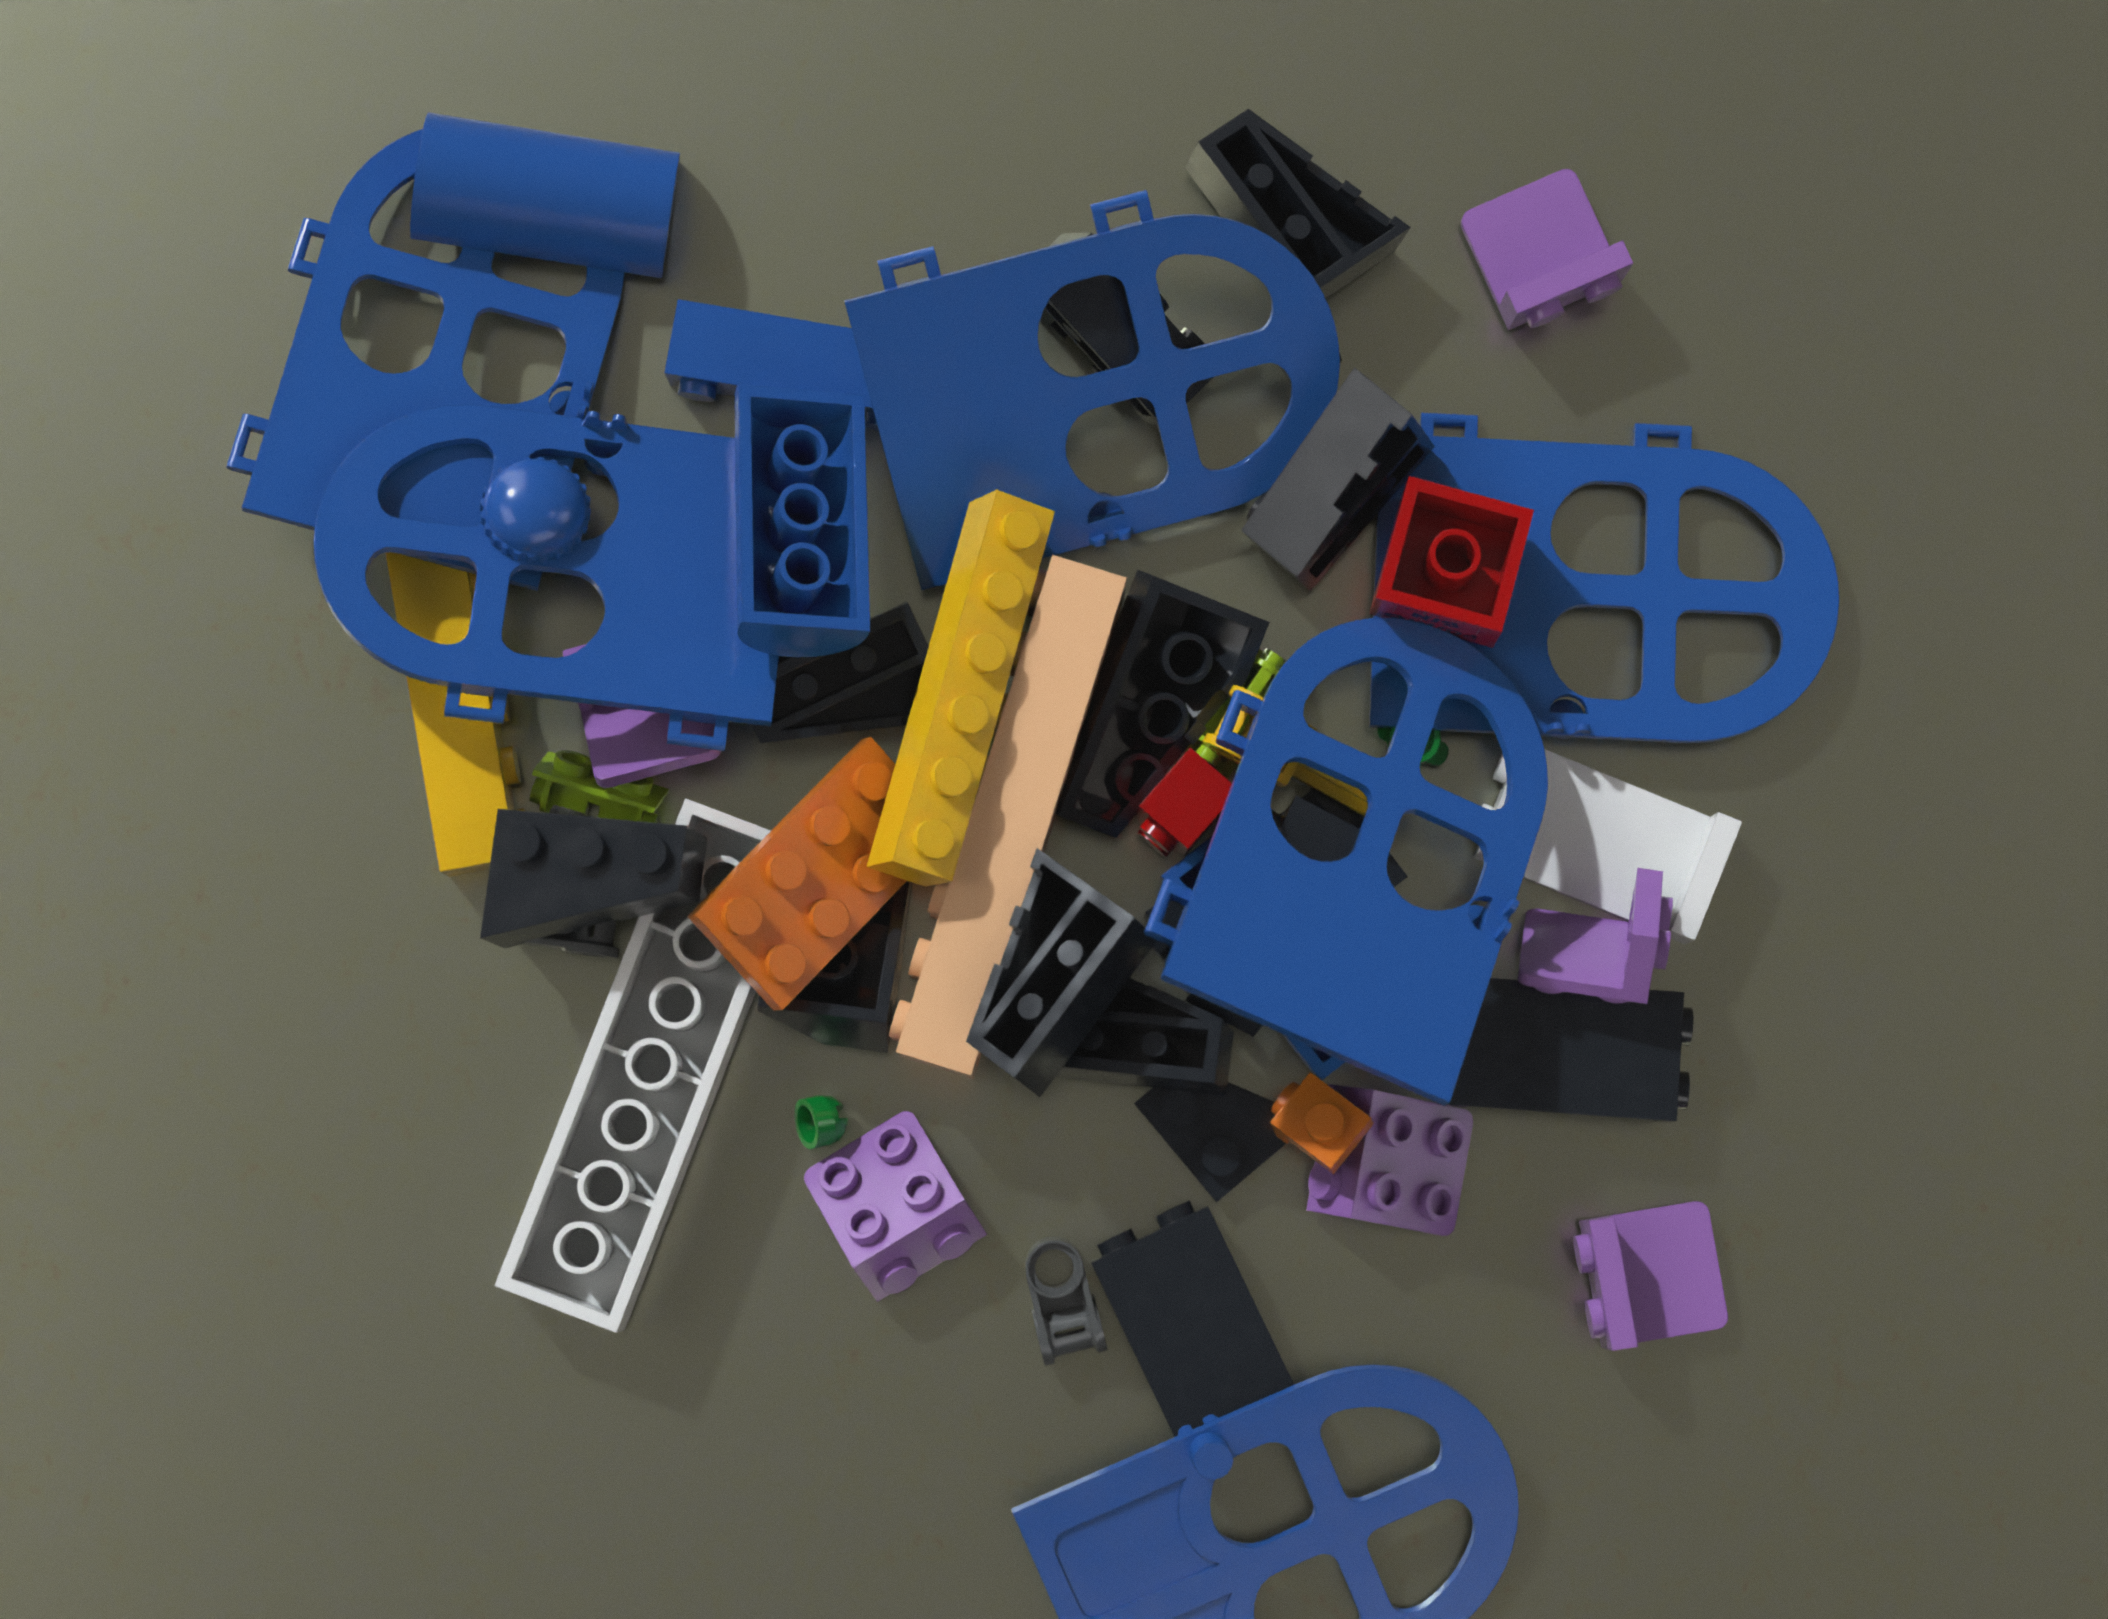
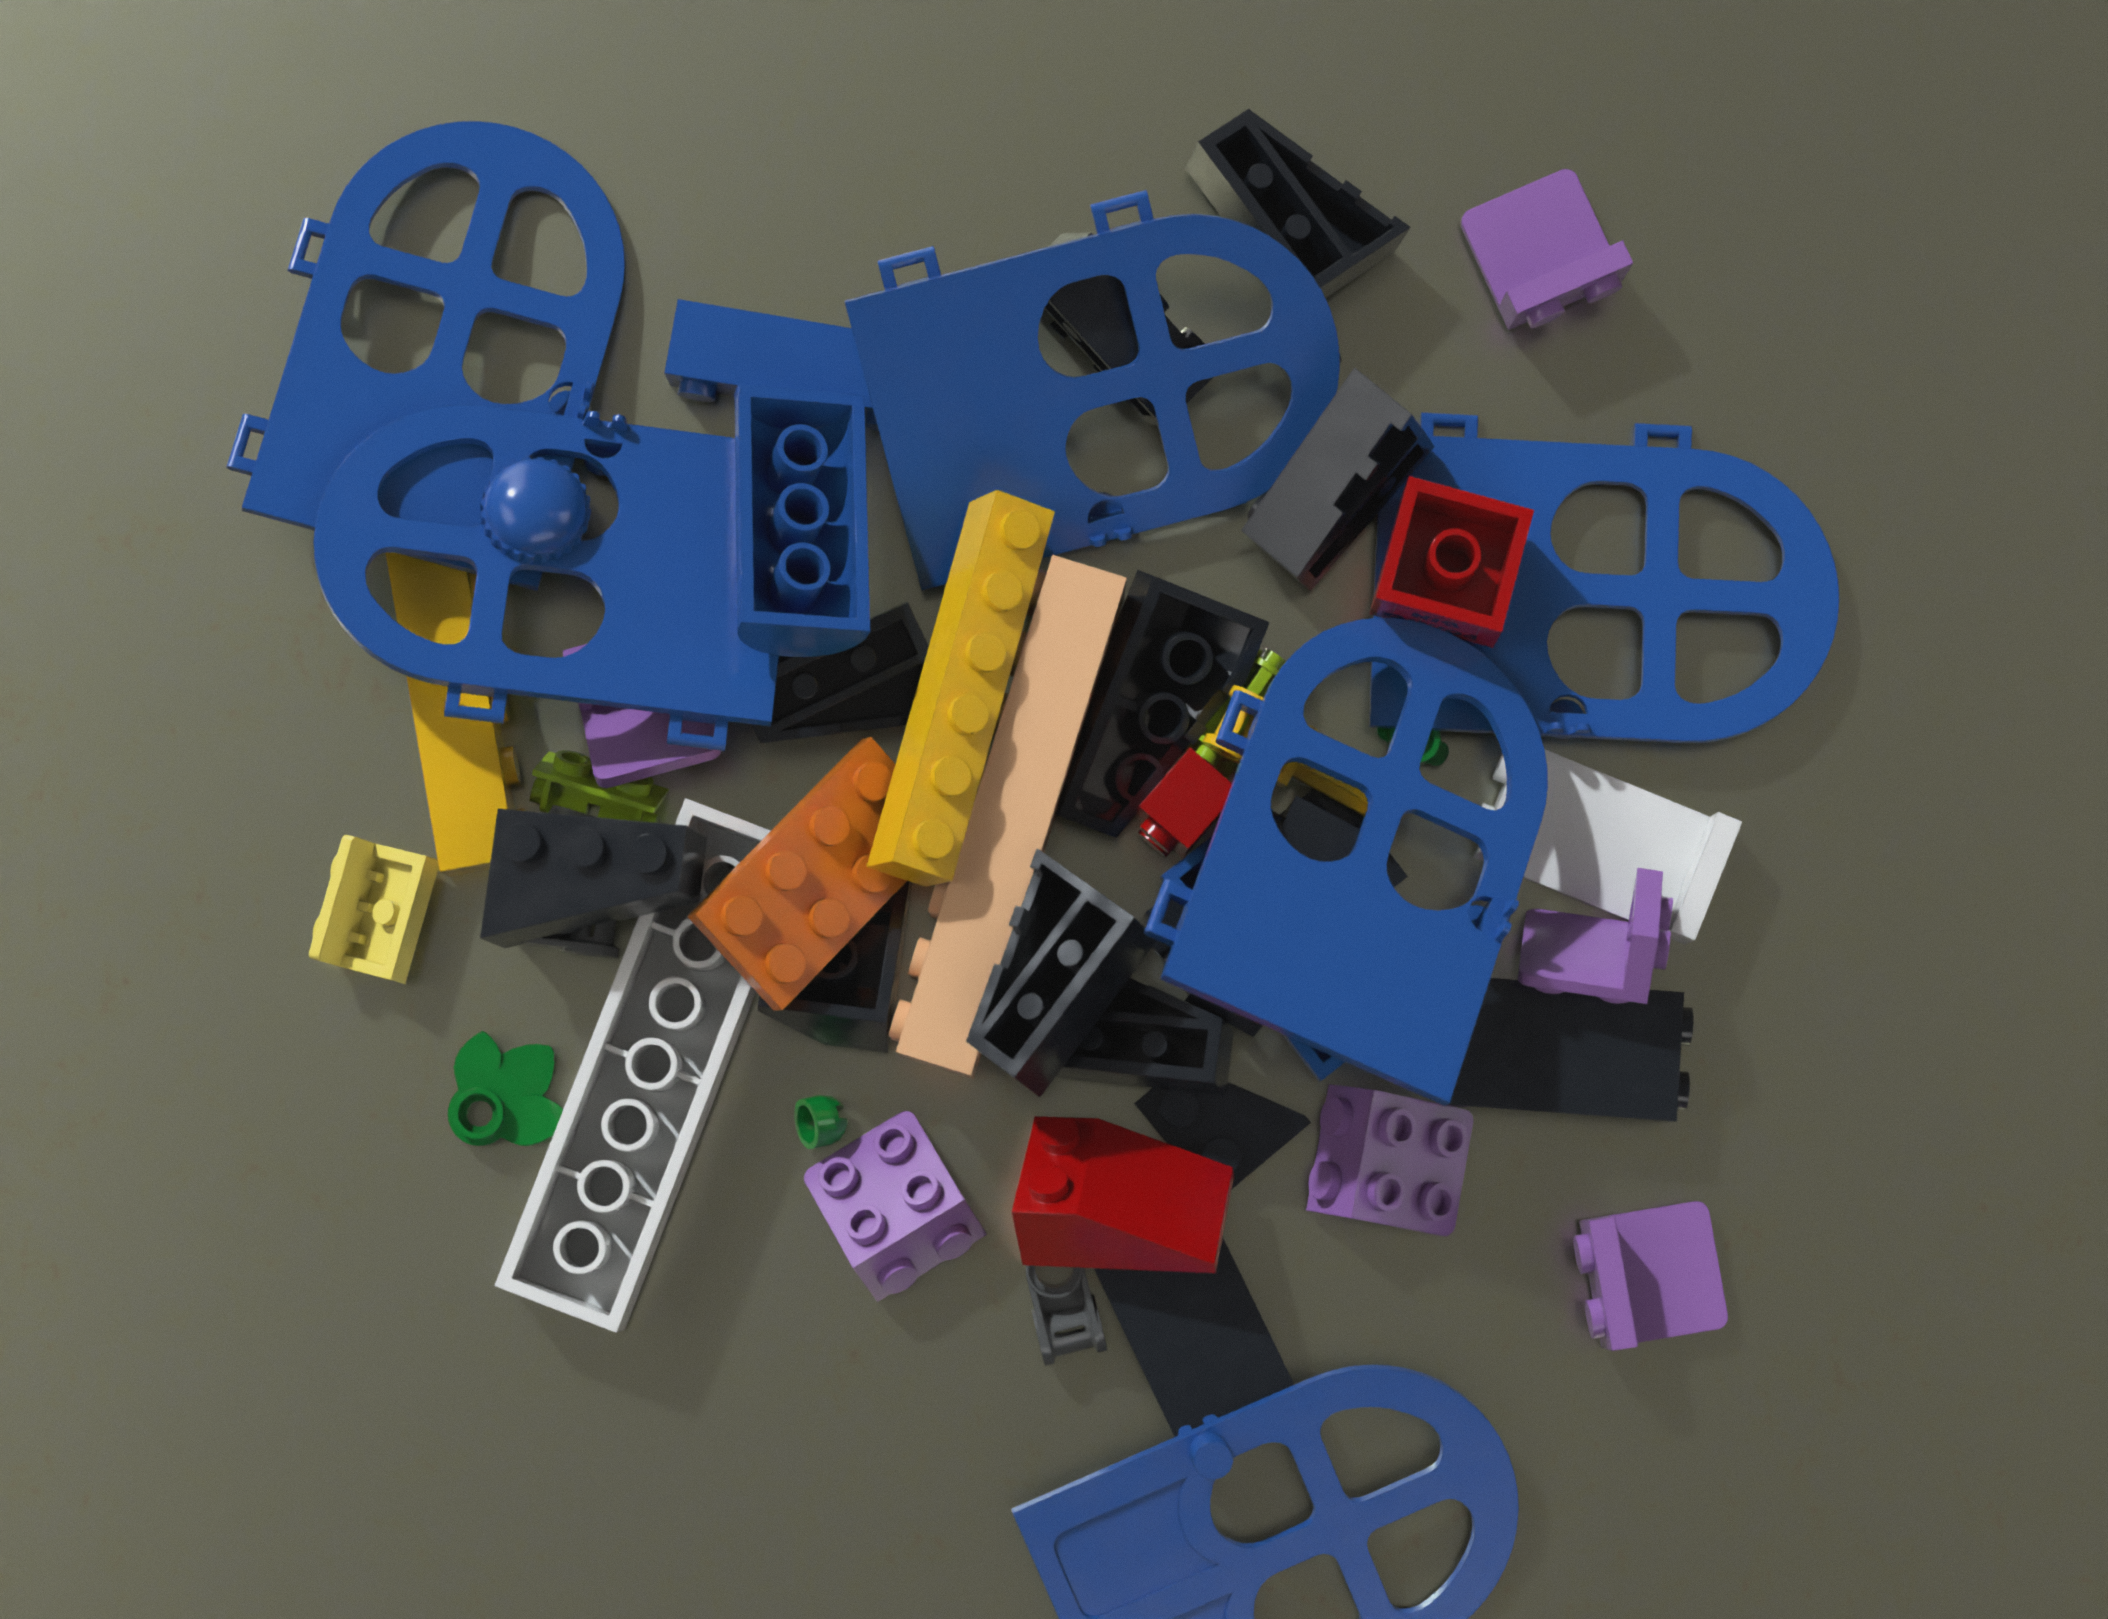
blue brick [410,112,680,278] -> none
orange bracket [1270,1072,1374,1175] -> none
none -> light yellow bracket [309,835,439,984]
none -> green plate [448,1031,563,1146]
none -> red slope [1011,1116,1234,1273]

